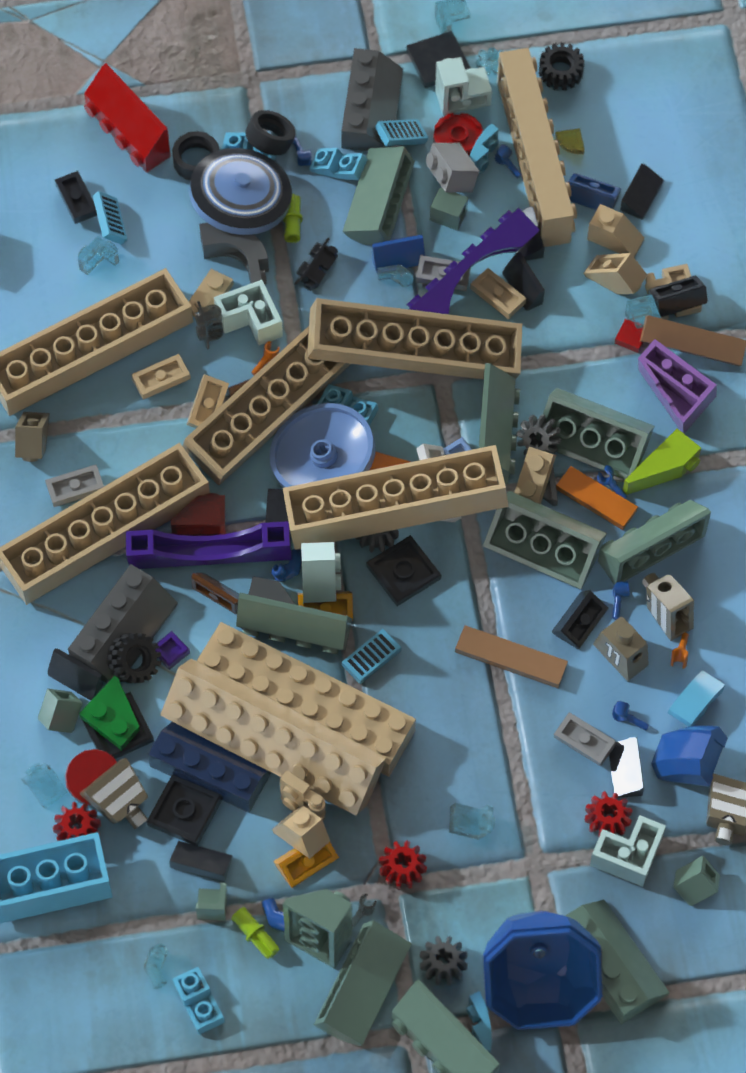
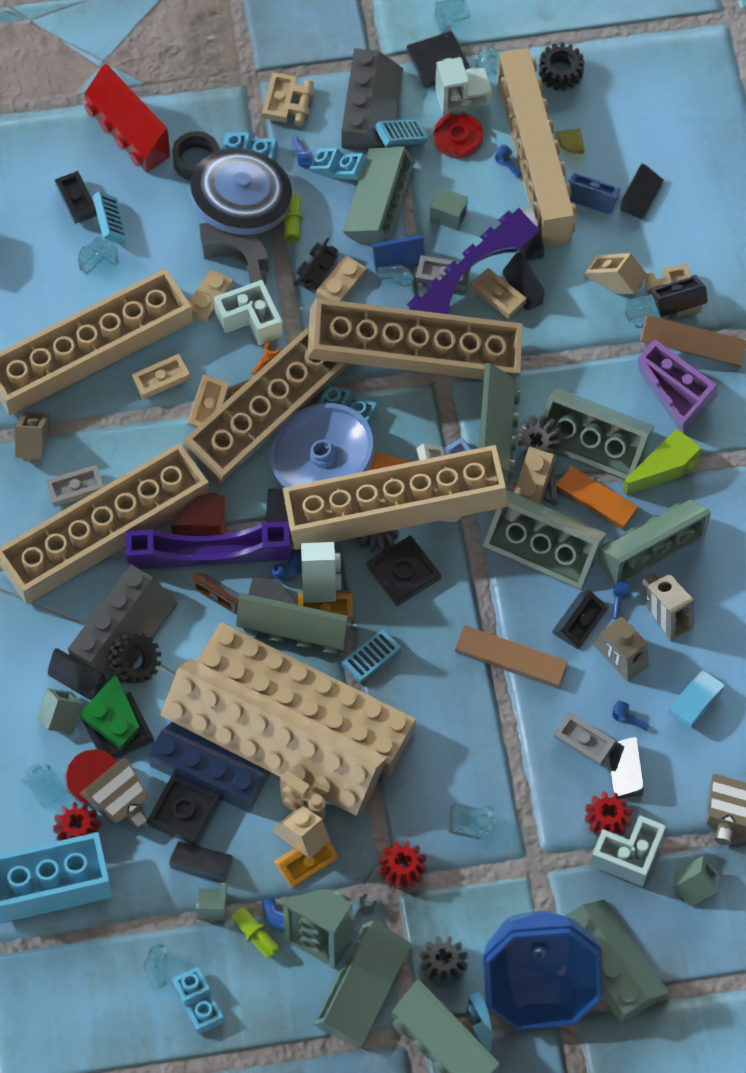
dark purple tile [155,631,190,670] -> none
clear smoke hinge [194,301,223,349] -> none
black tyre [245,110,296,156] -> none
light grey brick [426,143,479,192] -> none
medium azure slope [470,123,499,174] -> none
tan slope [587,204,644,258] -> none
blue hand [597,465,628,499] -> none
red tile [614,319,643,353] -> none
blue slope [651,726,728,787] -> none
orange hand [670,632,689,669] -> none
none -> tan plate [262,72,314,126]
none -> tan plate [316,255,367,301]

